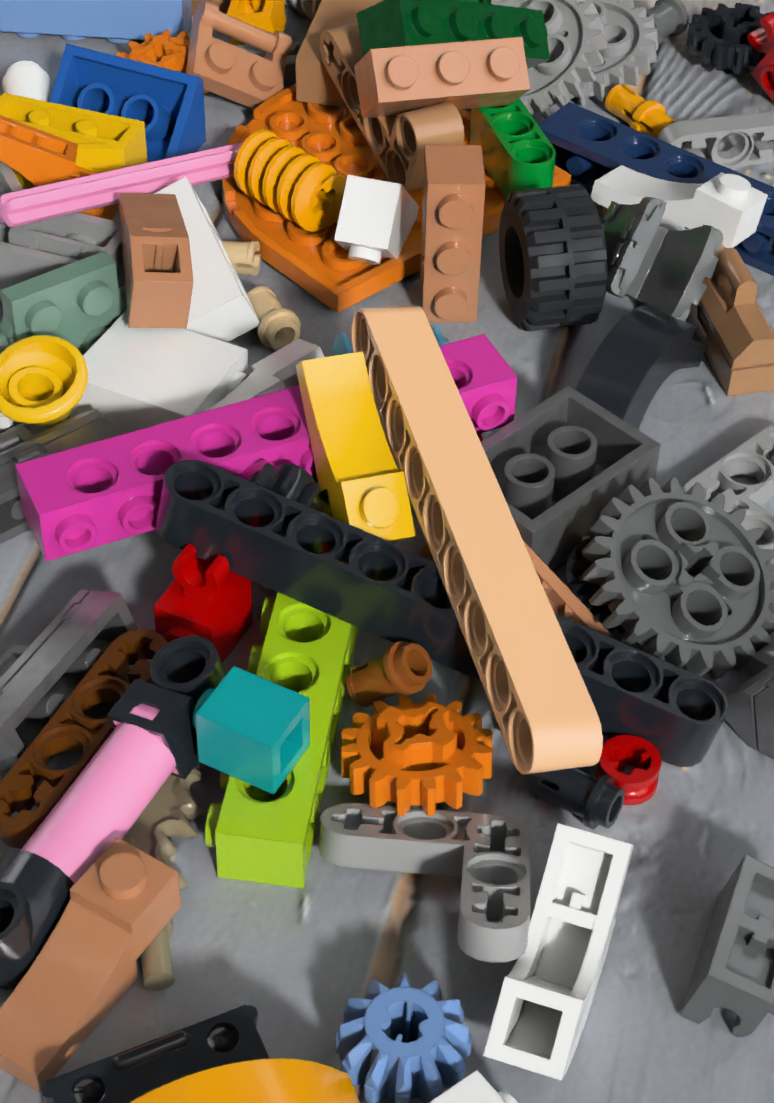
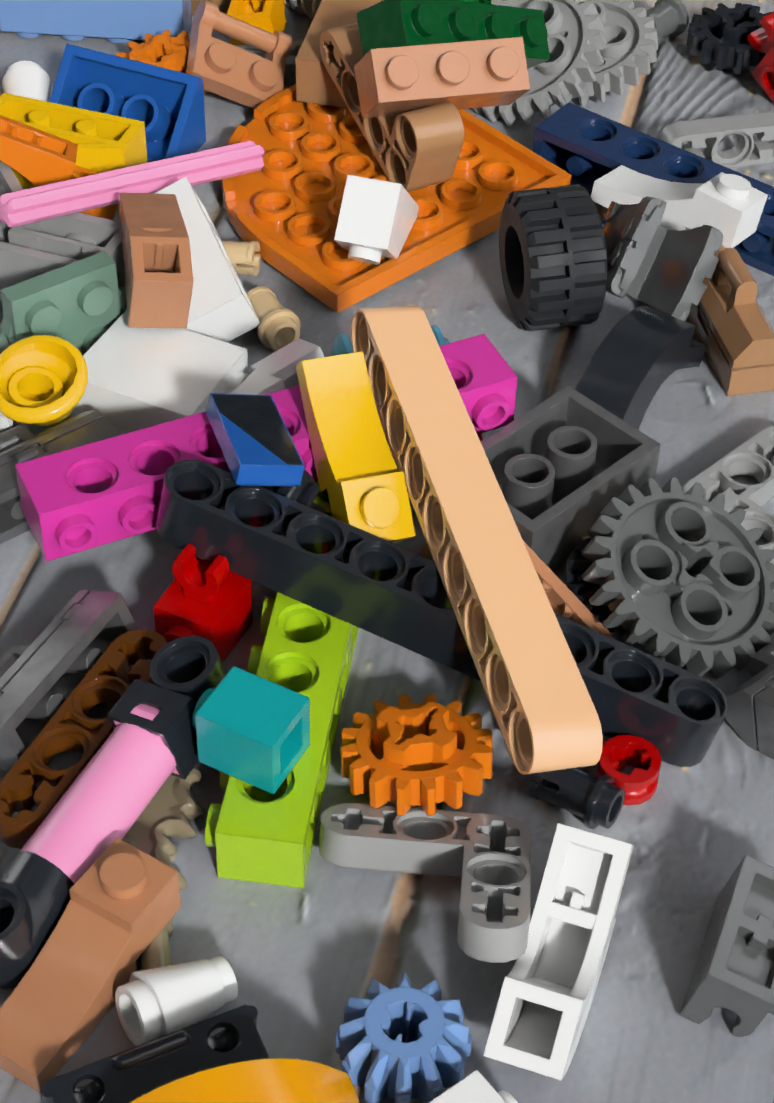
light orange piece [234,129,347,232] -> none
dark orange pin [346,641,432,707] -> none
nougat brick [419,145,486,322] -> none
green beam [469,98,556,199] -> none
light orange pin [605,84,689,145] -> none
none -> white cone [115,956,238,1046]
none -> tile [206,393,305,486]

